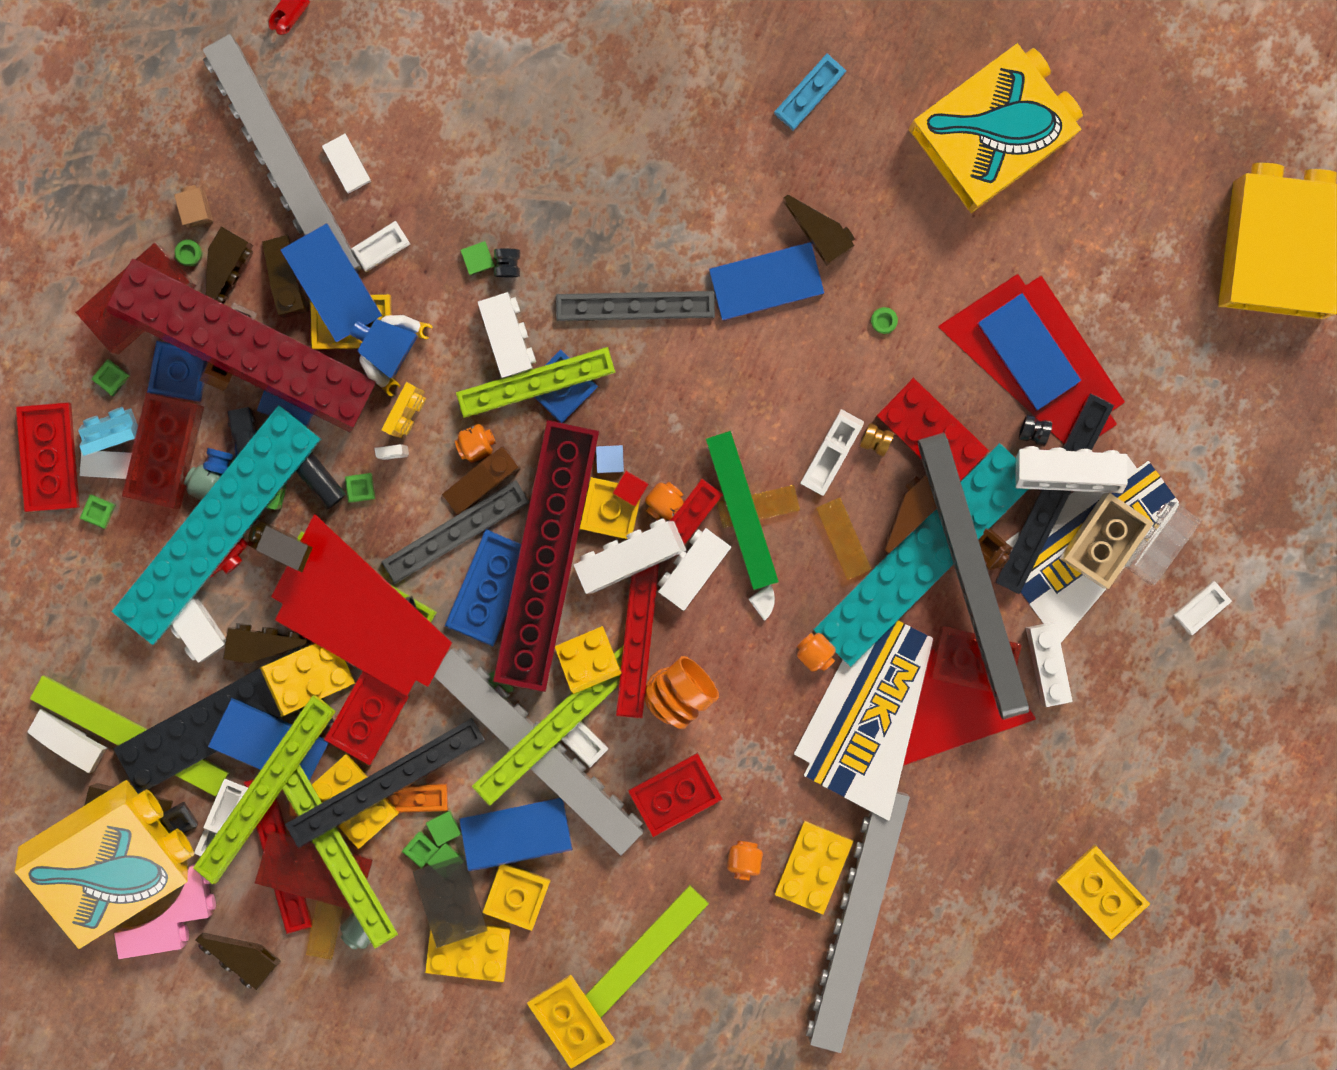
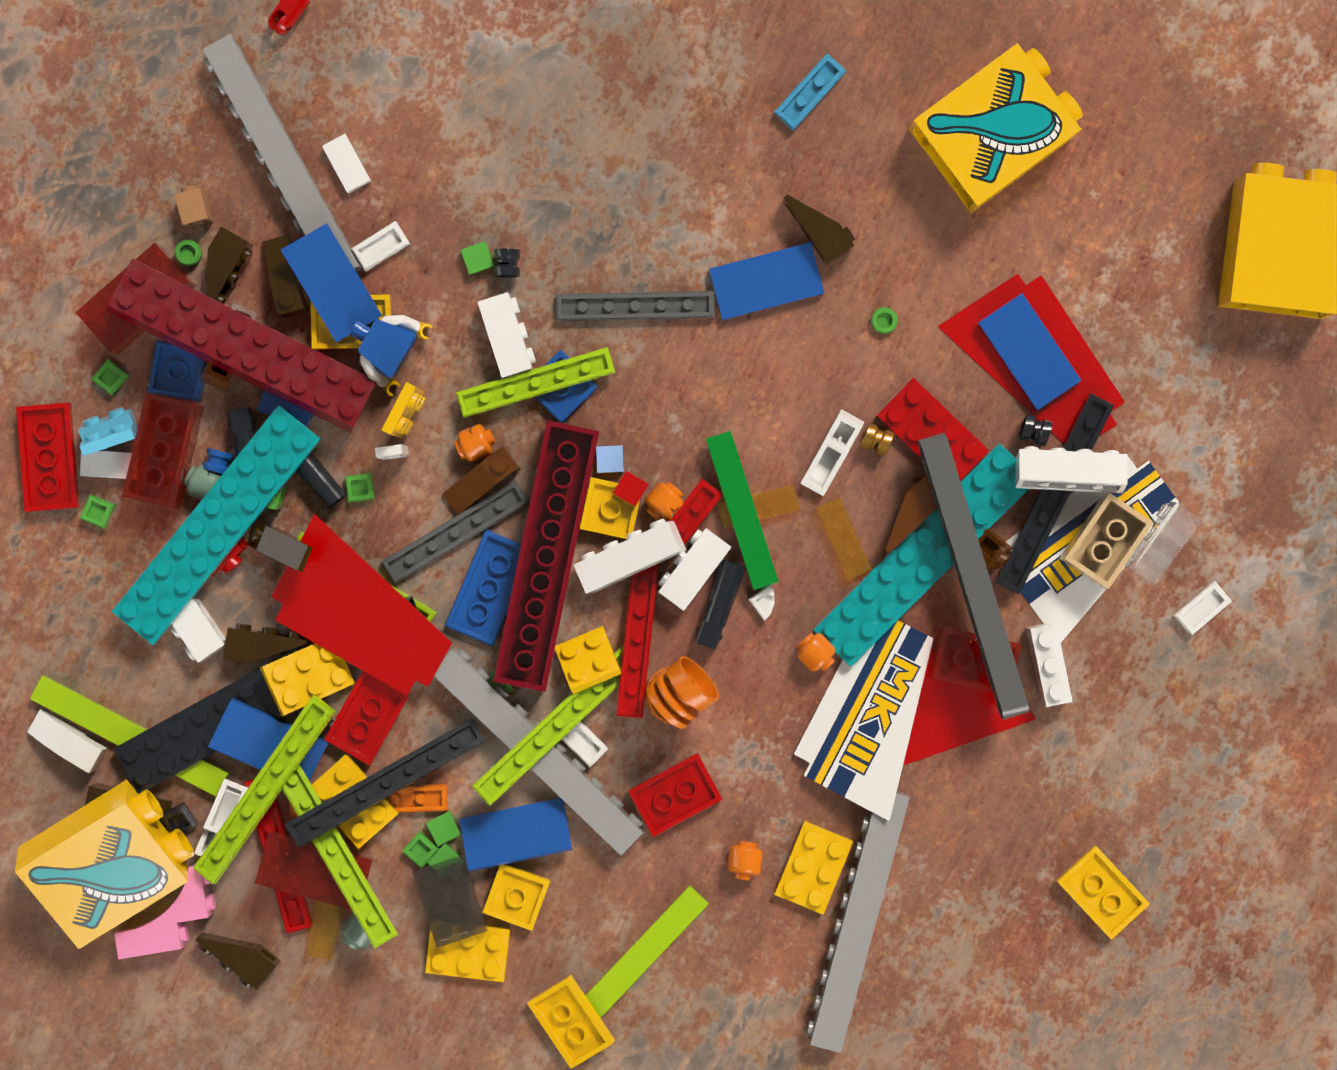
none -> black piece [695,559,746,650]

